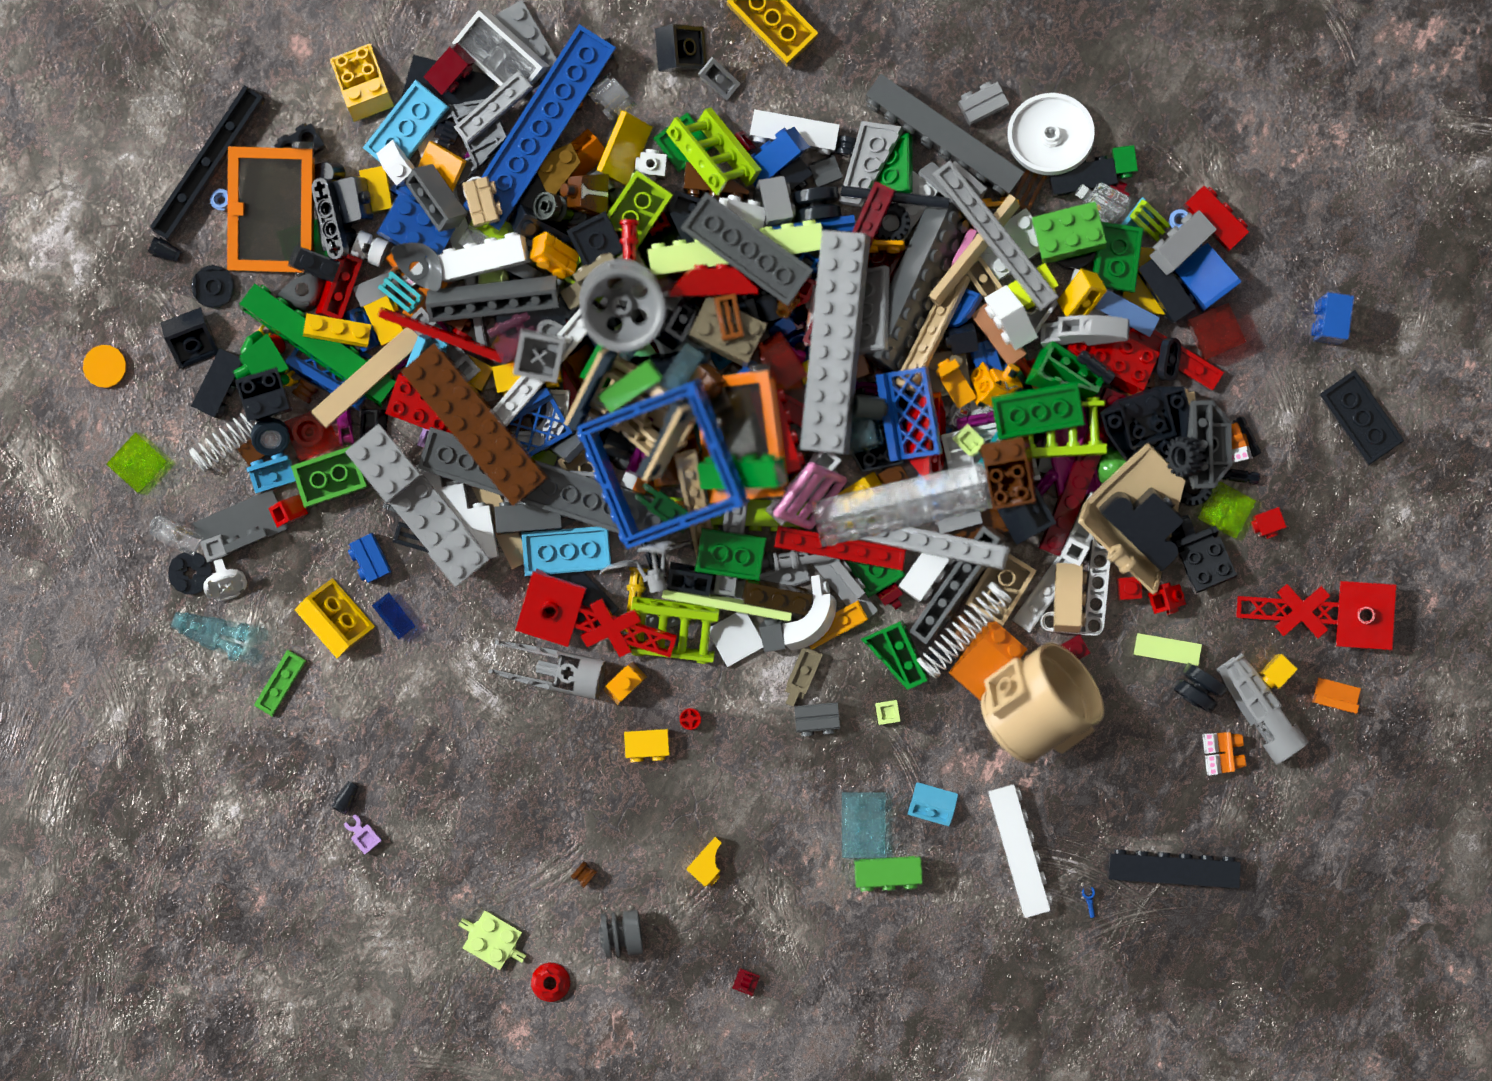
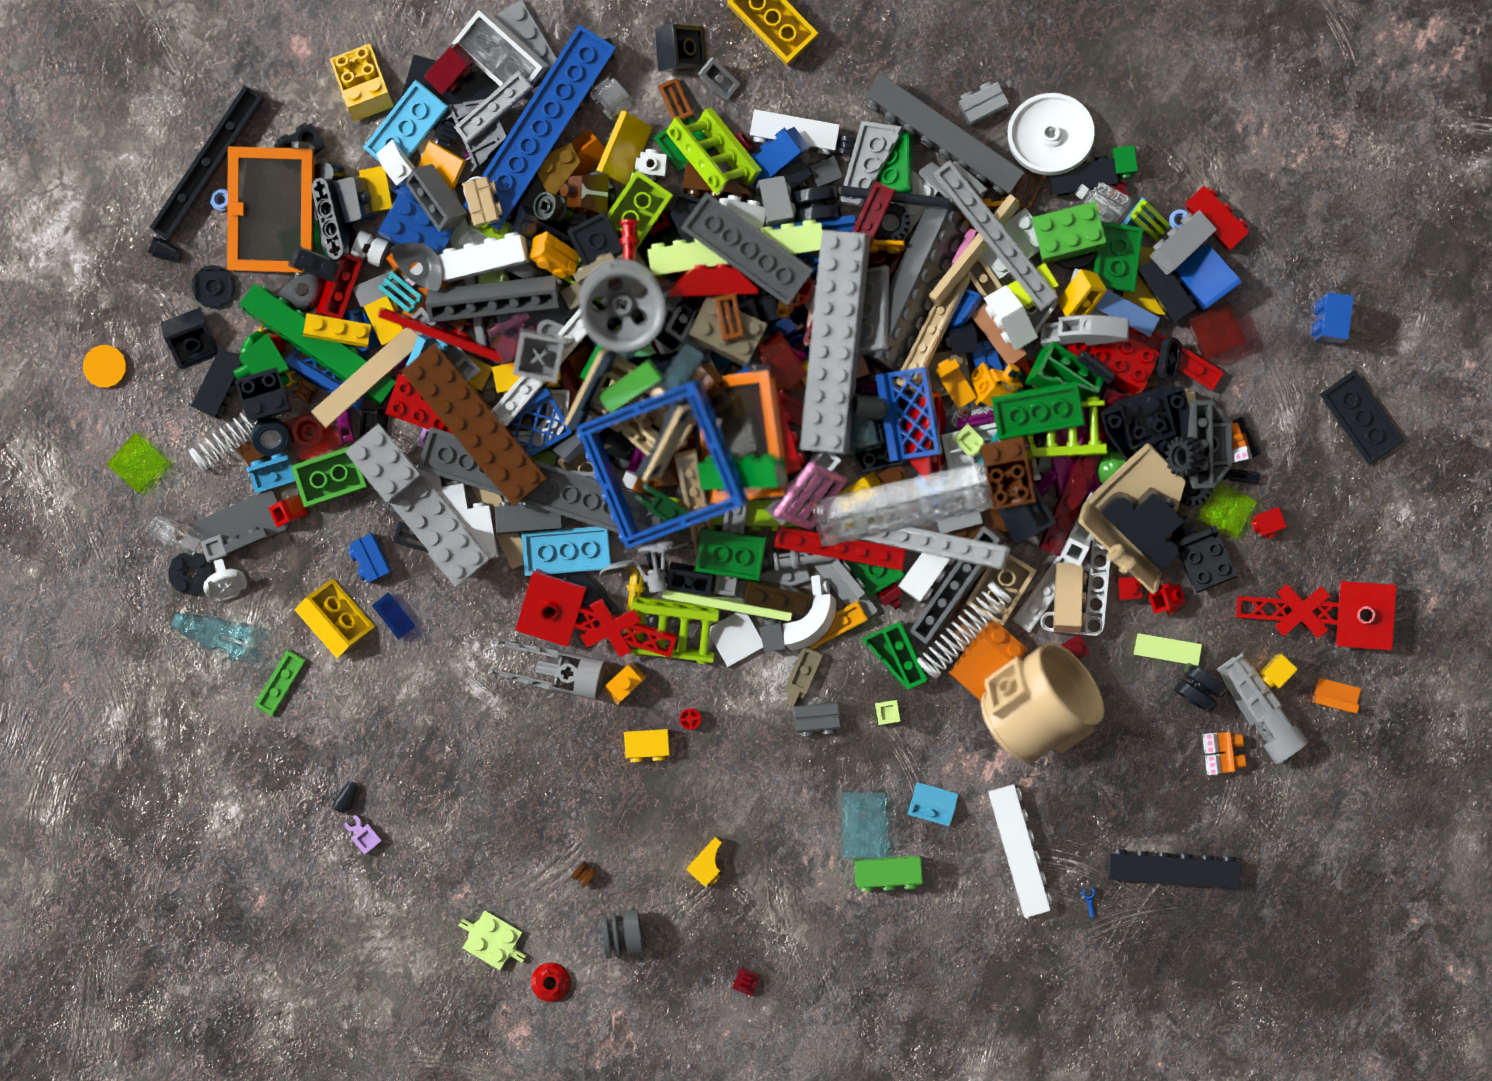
none -> dark orange tile [658,78,694,122]

